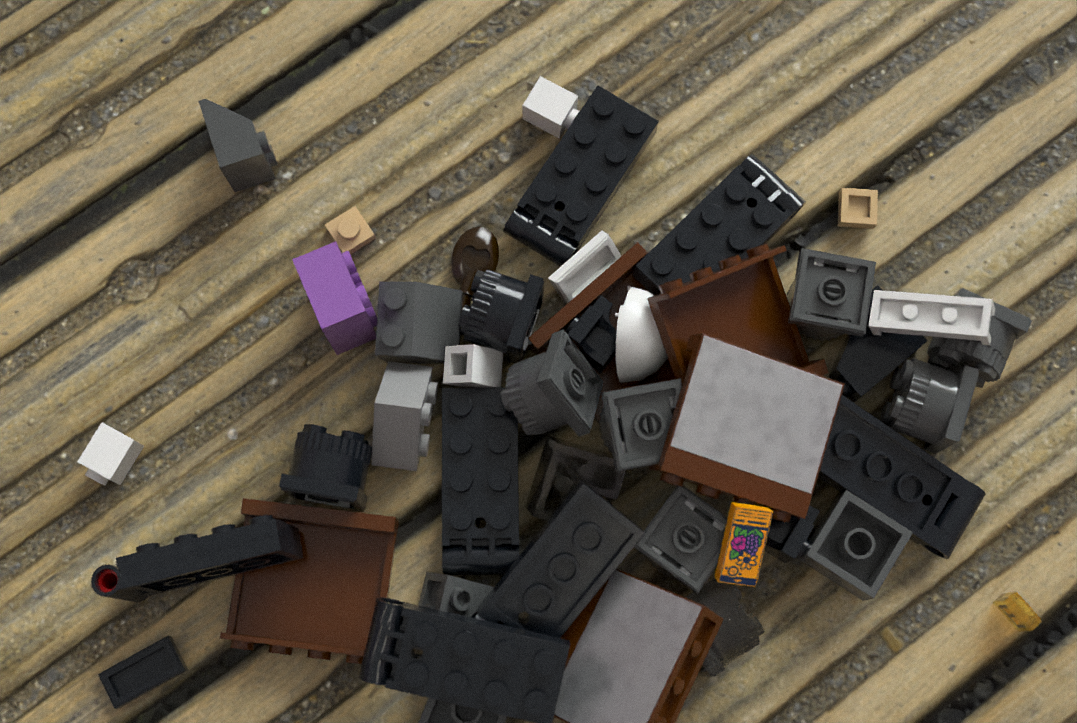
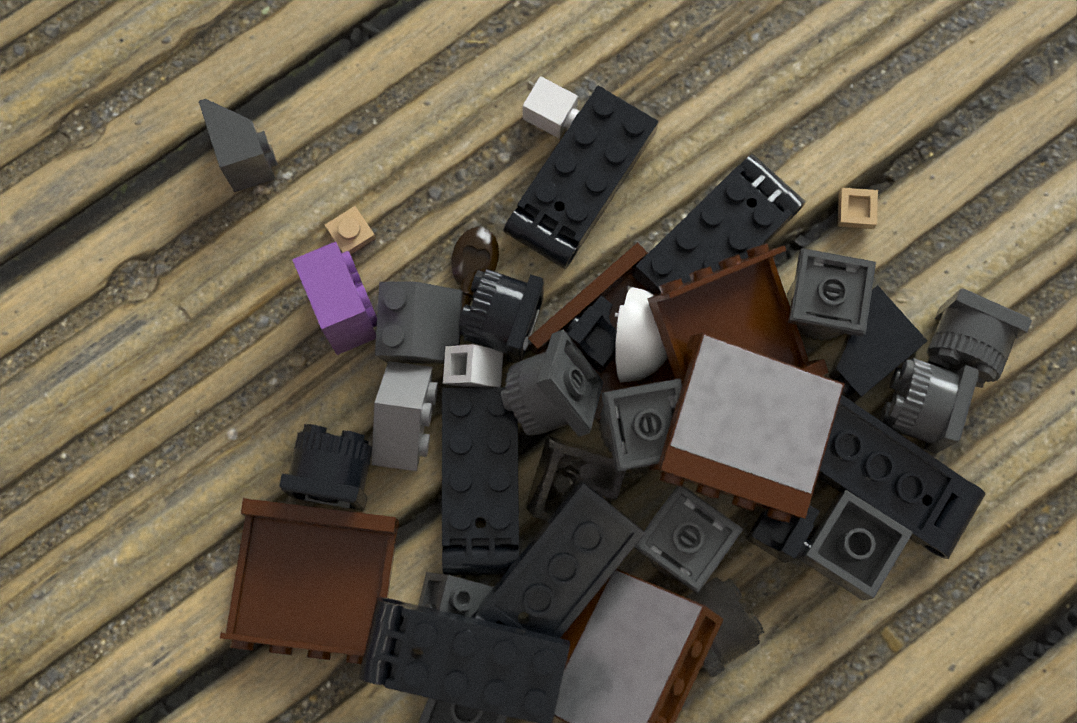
white brick [77,422,144,486] -> none
black hinge [91,515,304,602] -> none
black tile [98,636,188,709] -> none
white tile [548,230,621,304] -> none
tile [714,502,773,587] -> none
white container [868,290,995,345] -> none
clear yellow tile [993,592,1042,632] -> none

